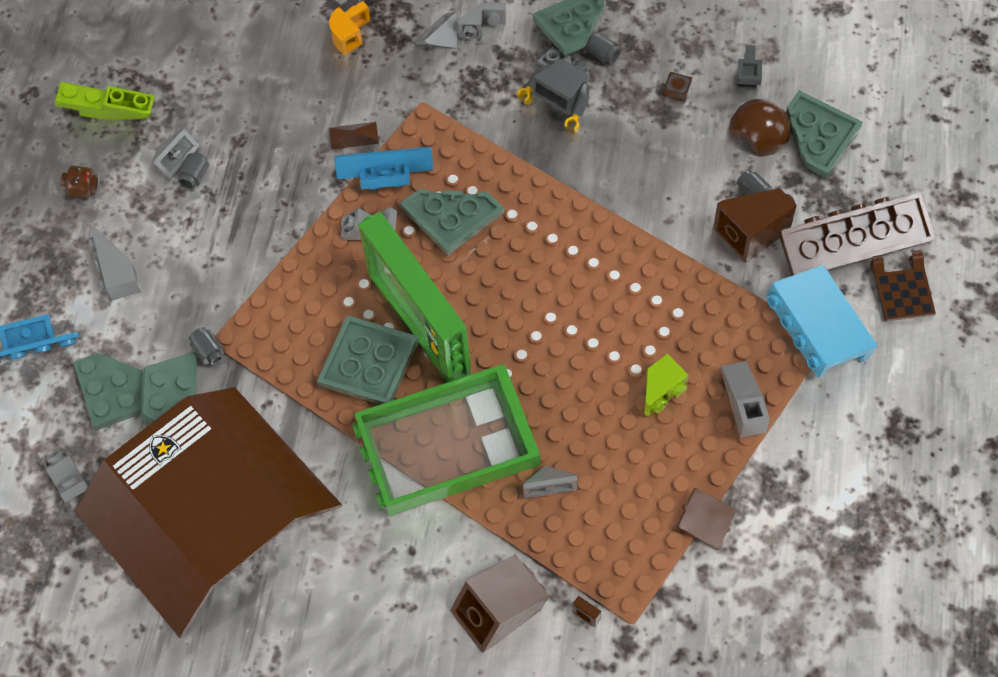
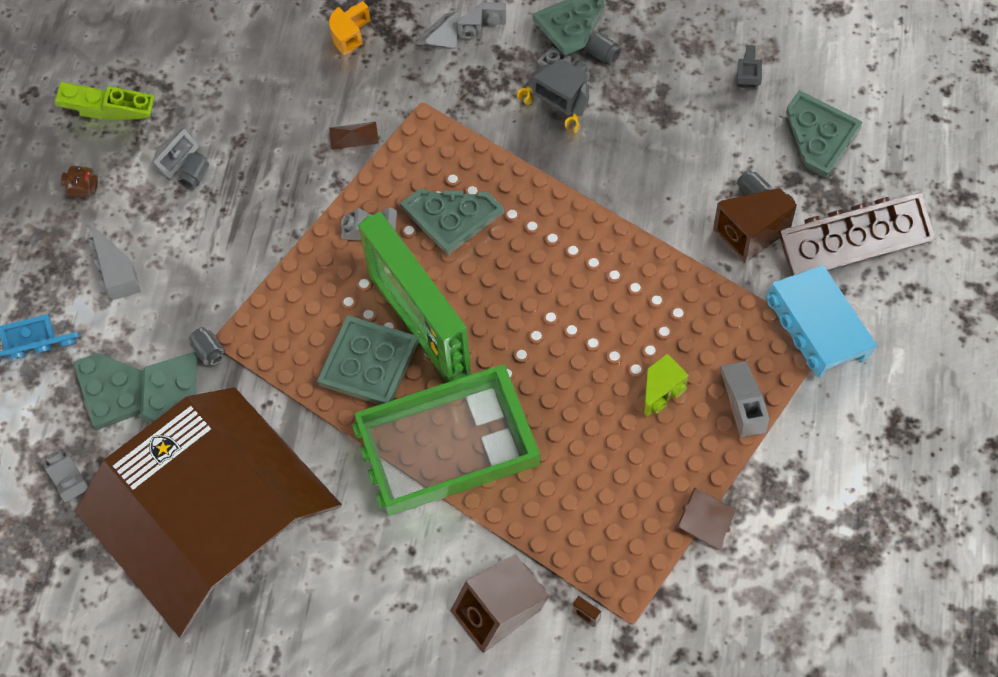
dark azure bracket [334,147,434,190] -> none
light grey slope [523,465,578,499] -> none
reddish brown tile [663,72,693,100] -> none
reddish brown cylinder [729,98,791,157] -> none
reddish brown flag [870,250,936,322] -> none

